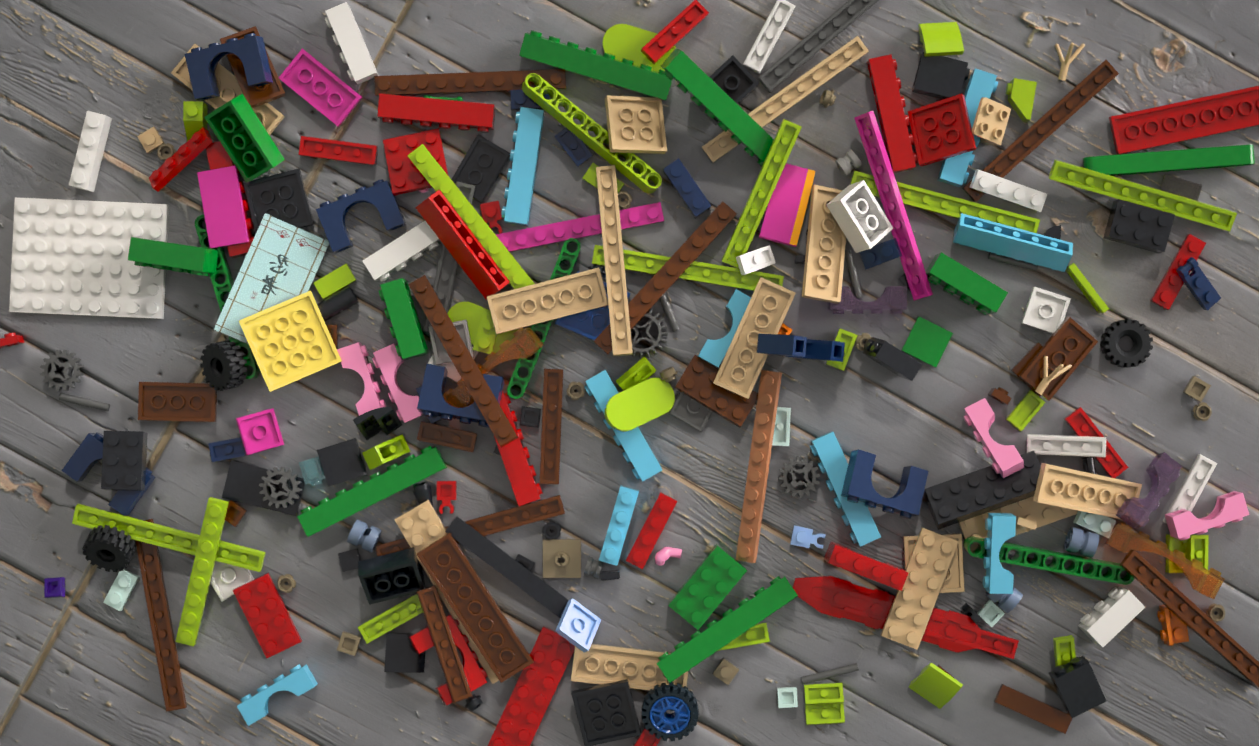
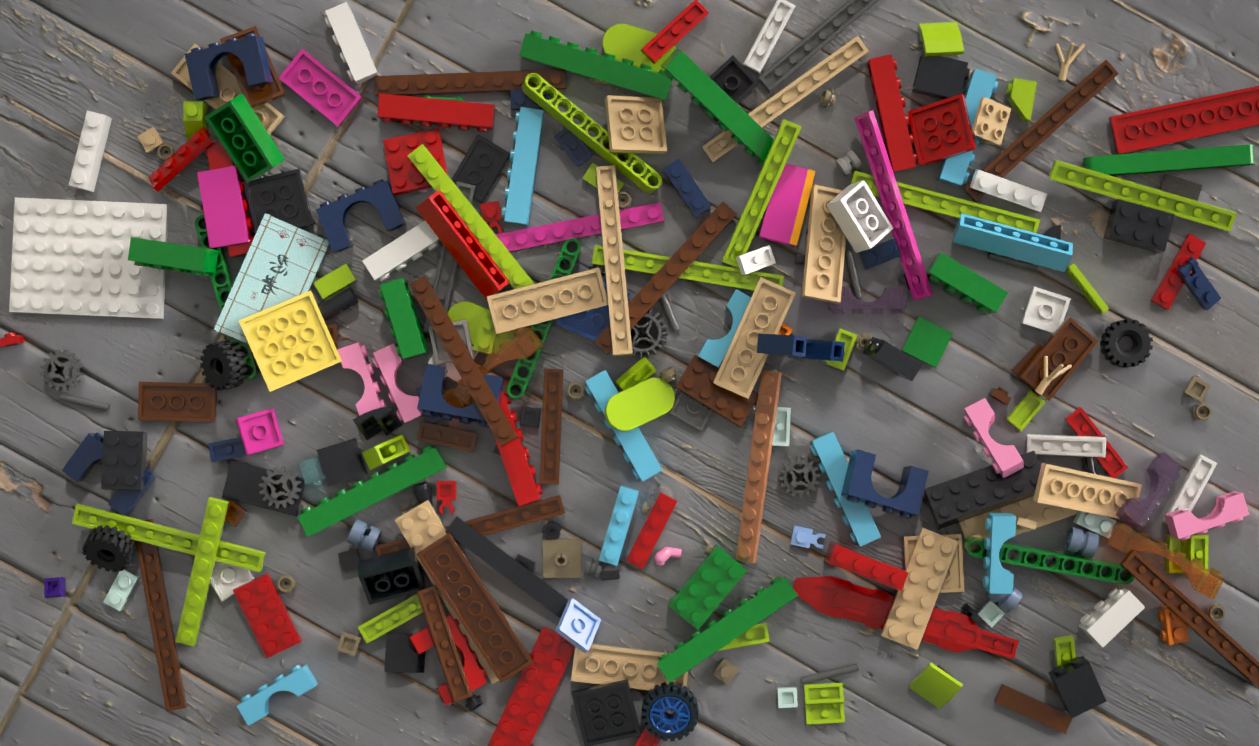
red plate [298,136,378,166] -> none

